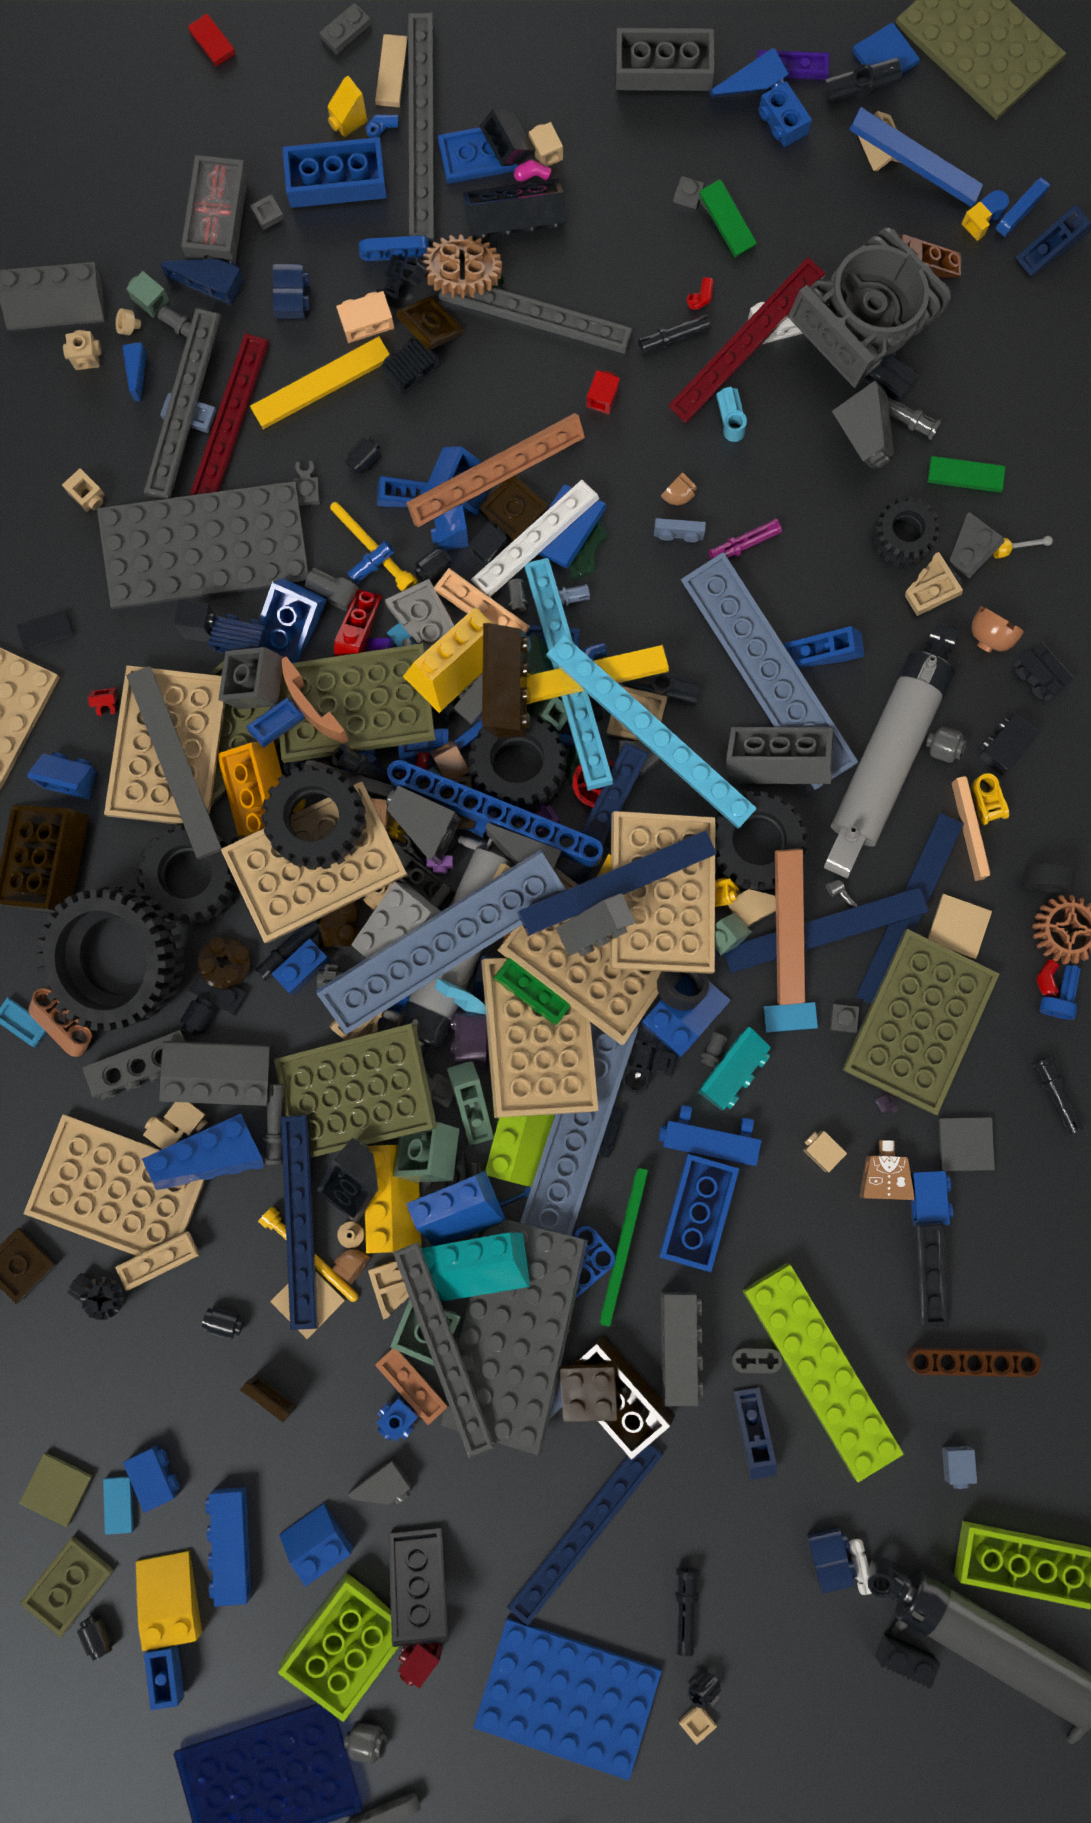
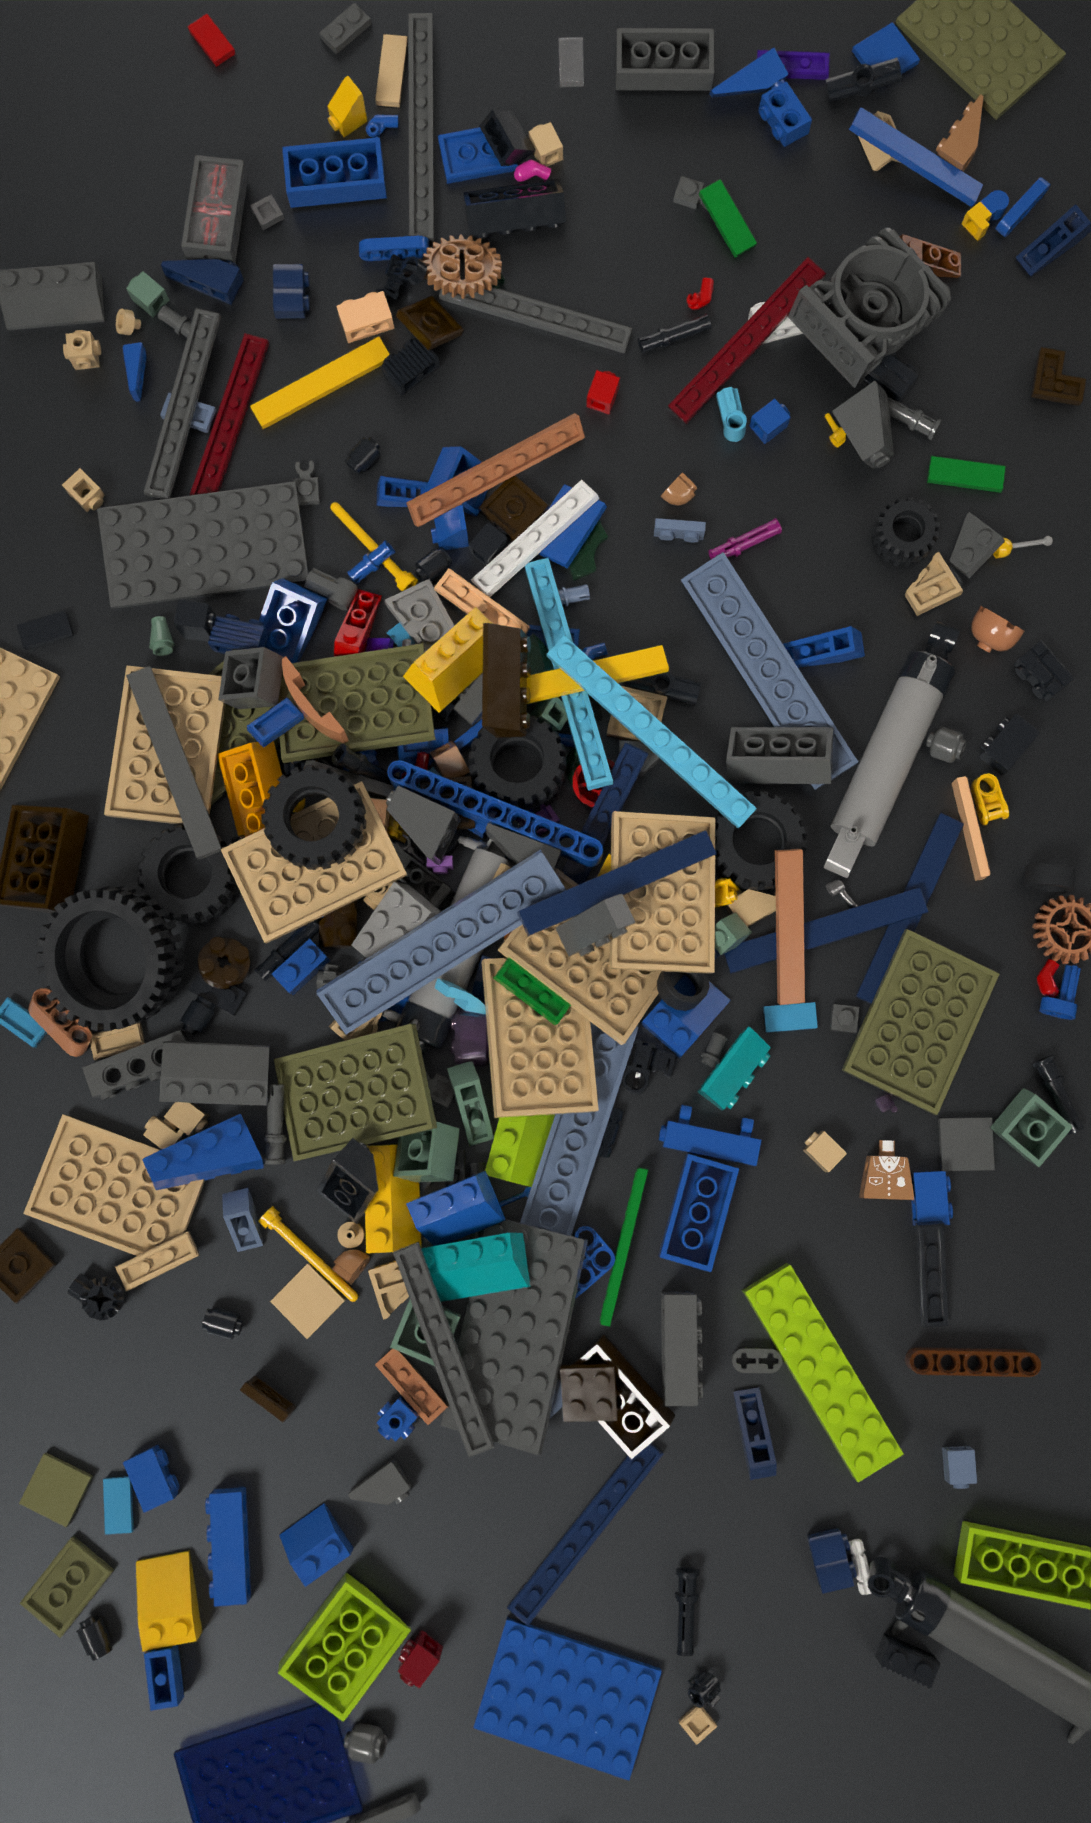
blue slope [27,752,98,800] -> none
red tile [88,687,119,716] -> none
dark blue tile [281,1115,318,1330] -> none
black tile [388,1528,448,1647] -> none
dark grey pin [508,579,529,613] -> none
tan tile [927,894,992,960] -> none
none -> tan tile [90,1022,145,1061]
none -> sand green cone [149,616,175,656]
none -> sand blue slope [222,1188,263,1252]
none -> clear tile [559,37,584,87]
none -> blue brick [749,399,791,444]
none -> yellow hand [825,413,846,447]
none -> medium nougat slope [935,94,983,172]
none -> sand green brick [990,1088,1073,1167]
none -> dark brown plate [1031,347,1086,406]

